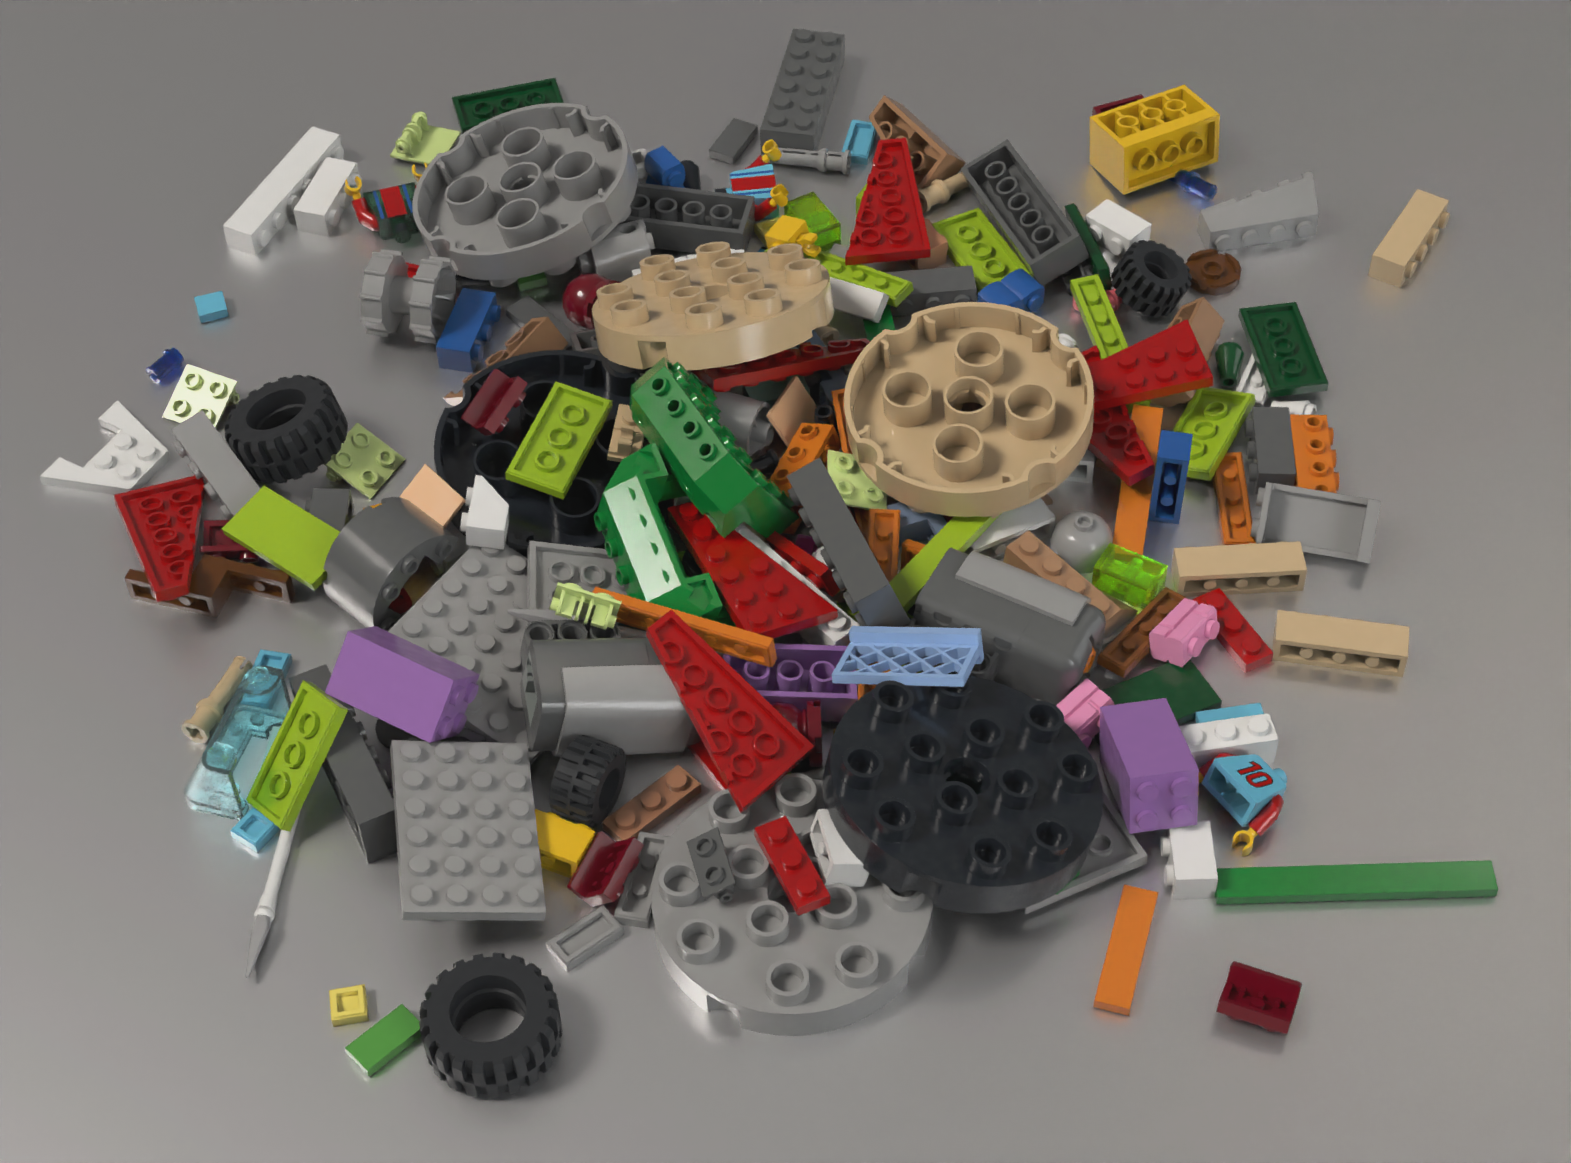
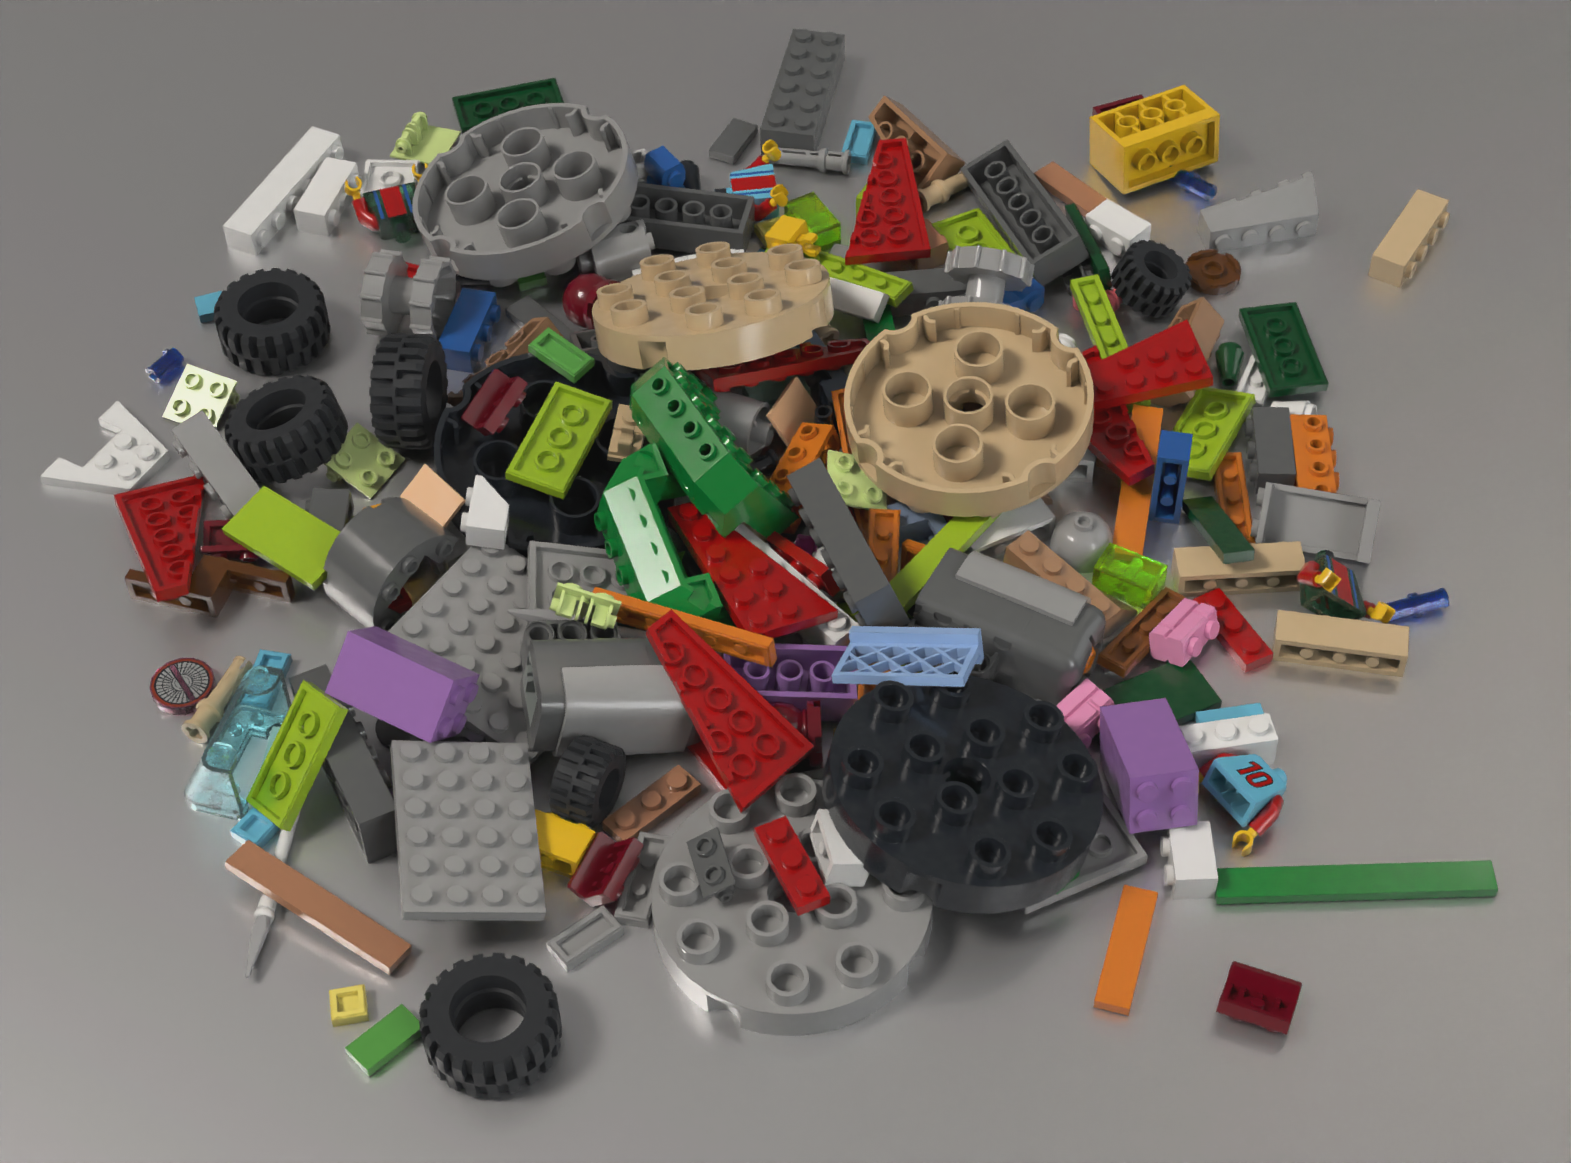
none -> tile [149,658,217,715]
none -> black tyre [214,268,330,375]
none -> nougat tile [225,840,412,975]
none -> white tile [360,160,421,204]
none -> black tyre [369,333,448,449]
none -> bright green tile [528,327,594,383]
none -> light grey piece [938,245,1035,308]
none -> nougat tile [1033,161,1107,218]
none -> dark green tile [1182,496,1255,564]
none -> torso [1297,550,1396,624]
none -> clear blue pin [1386,588,1449,623]

